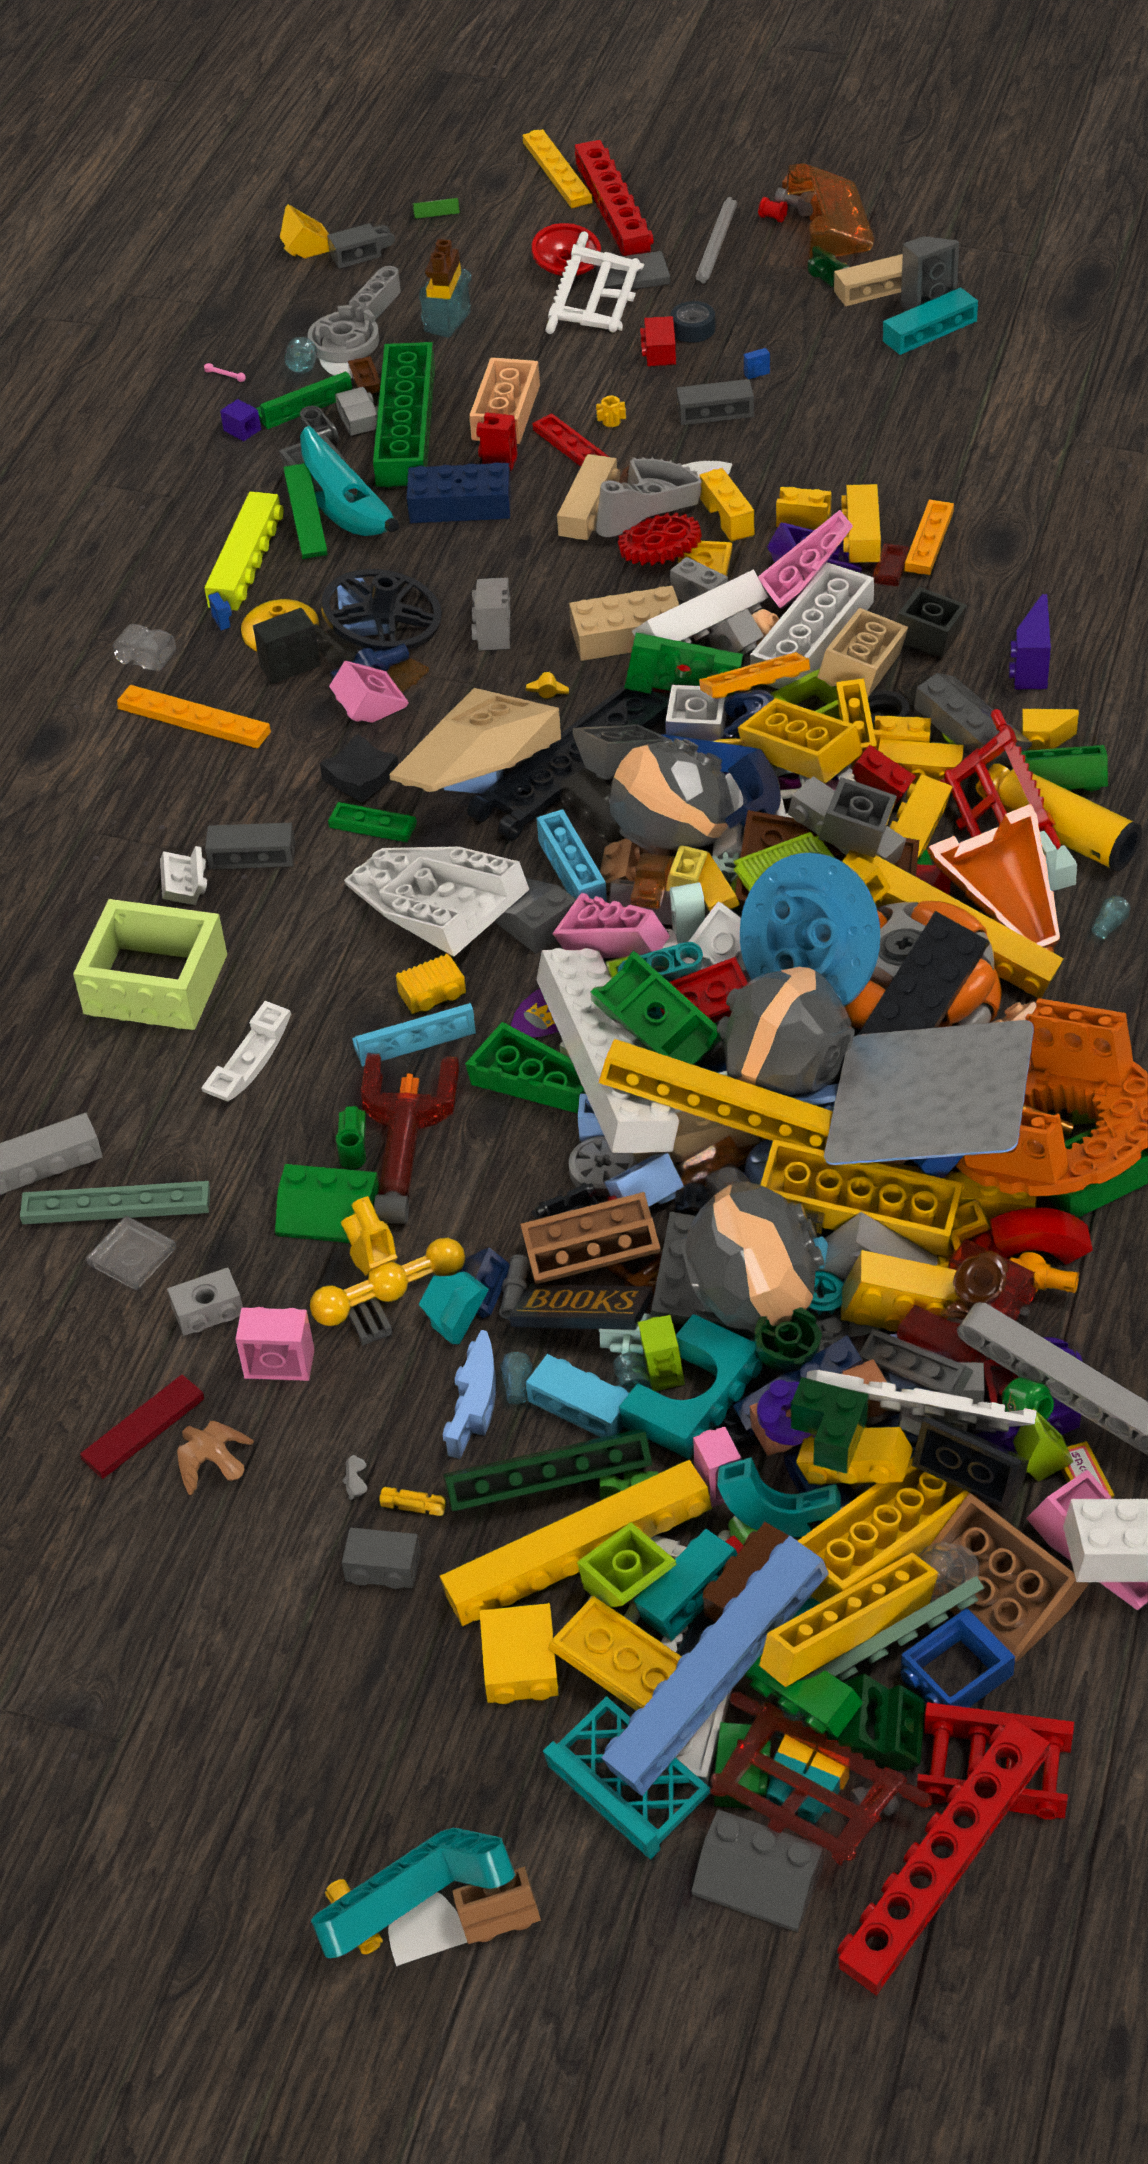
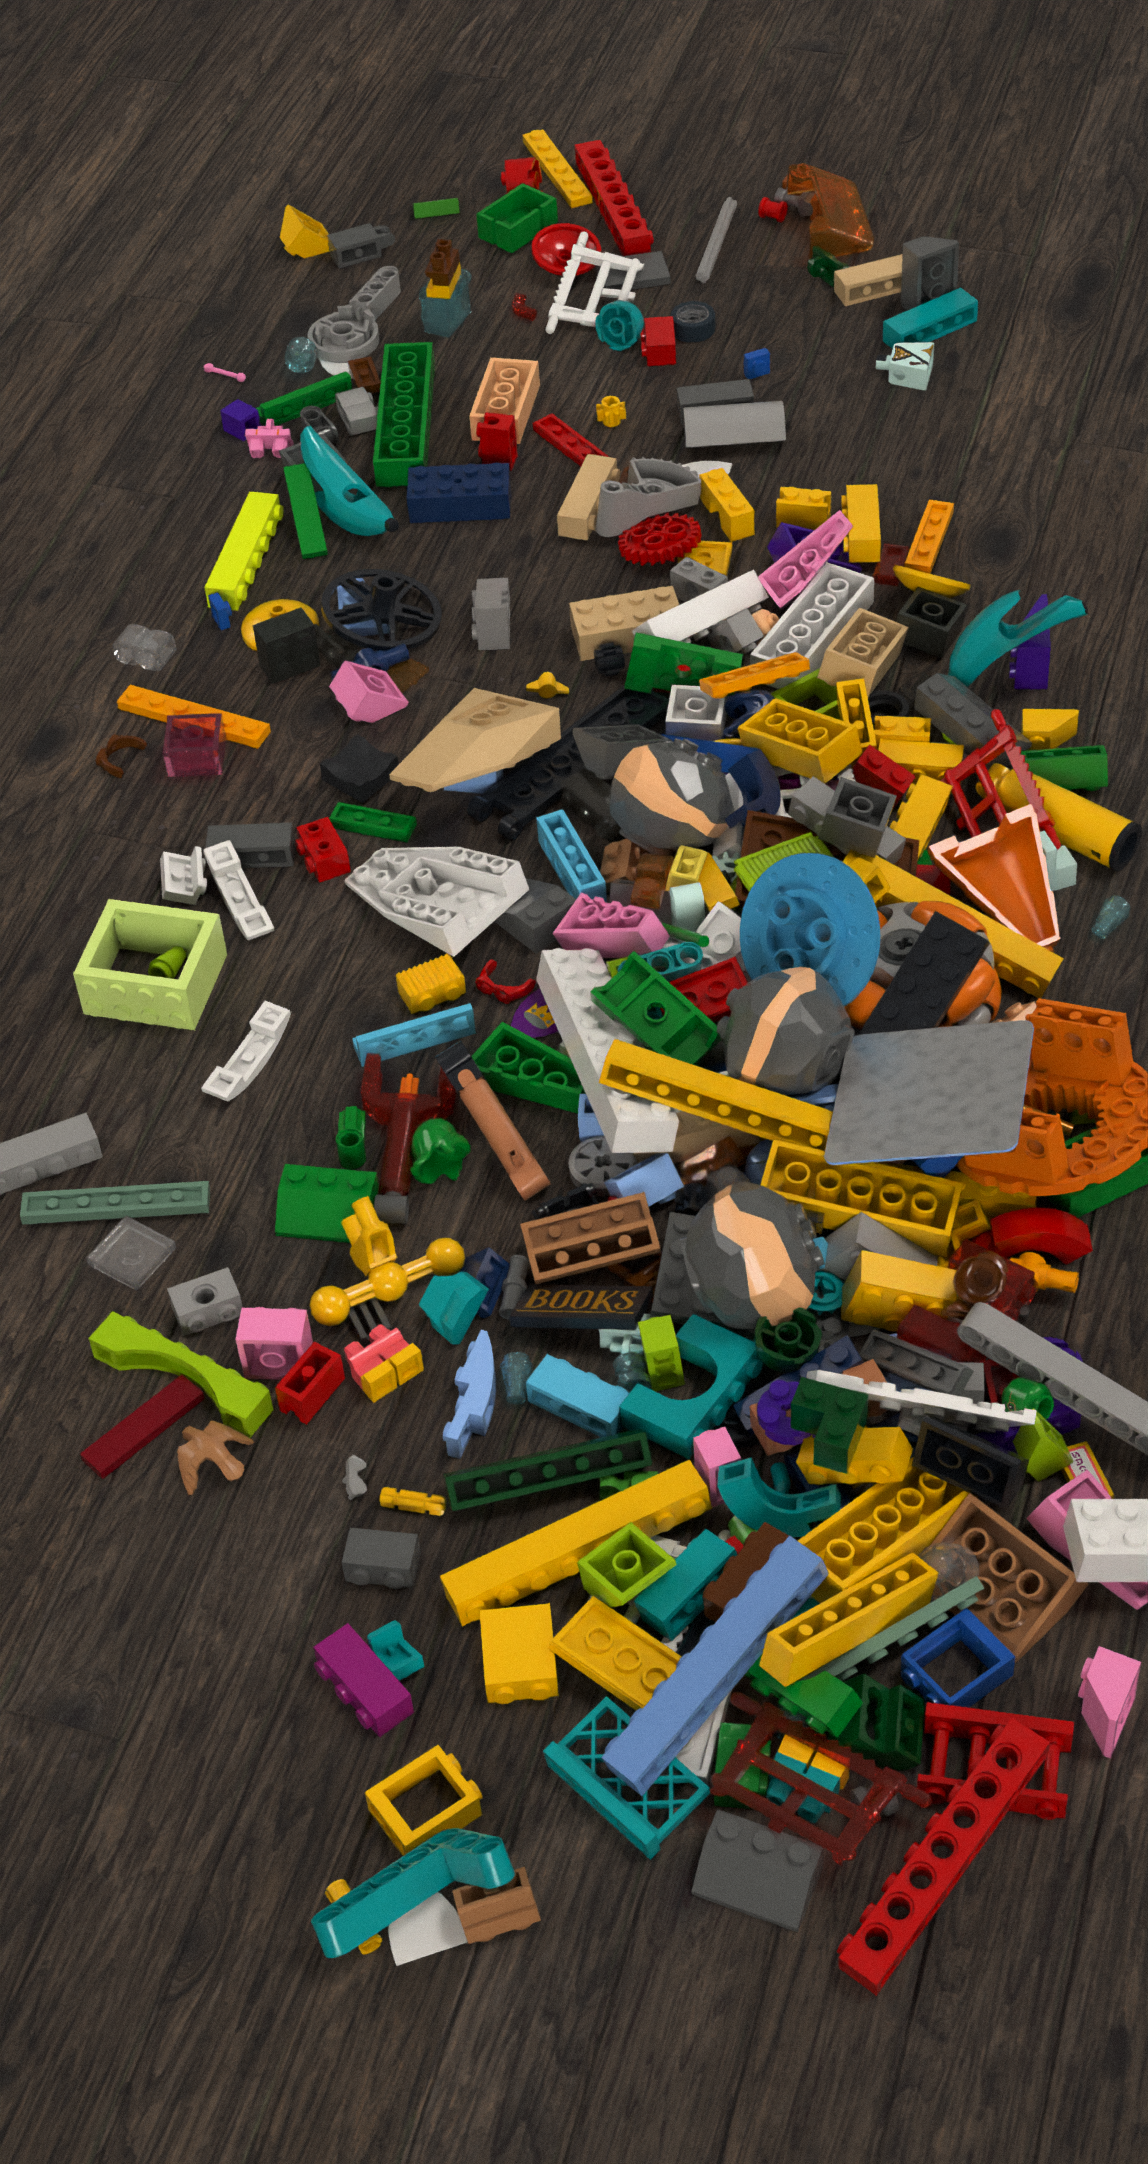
none -> lime arch [89,1311,273,1438]
none -> reddish brown cap [95,734,147,778]
none -> lime cone [148,946,187,979]
none -> clear pink brick [163,713,226,777]
none -> white slope [203,840,274,940]
none -> bright pink hips [245,419,293,458]
none -> red brick [275,1341,345,1425]
none -> red brick [295,817,351,883]
none -> magenta brick [313,1623,414,1737]
none -> hips [344,1324,424,1403]
none -> yellow window [365,1745,483,1856]
none -> teal bracket [367,1620,425,1680]
none -> green hair [410,1118,471,1184]
none -> nougat piece [435,1041,551,1201]
none -> green piece [476,183,558,253]
none -> red cap [476,959,536,1004]
none -> red brick [501,157,543,194]
none -> clear red arm [511,293,537,321]
none -> black gear [593,642,625,677]
none -> teal cylinder [595,300,644,351]
none -> green bar [661,922,709,947]
none -> light grey brick [683,401,786,448]
none -> teal arm [770,1462,791,1494]
none -> light aqua torso [876,342,934,390]
none -> yellow dish [893,565,971,598]
none -> teal piece [948,590,1088,688]
none -> bright pink slope [1078,1646,1141,1759]

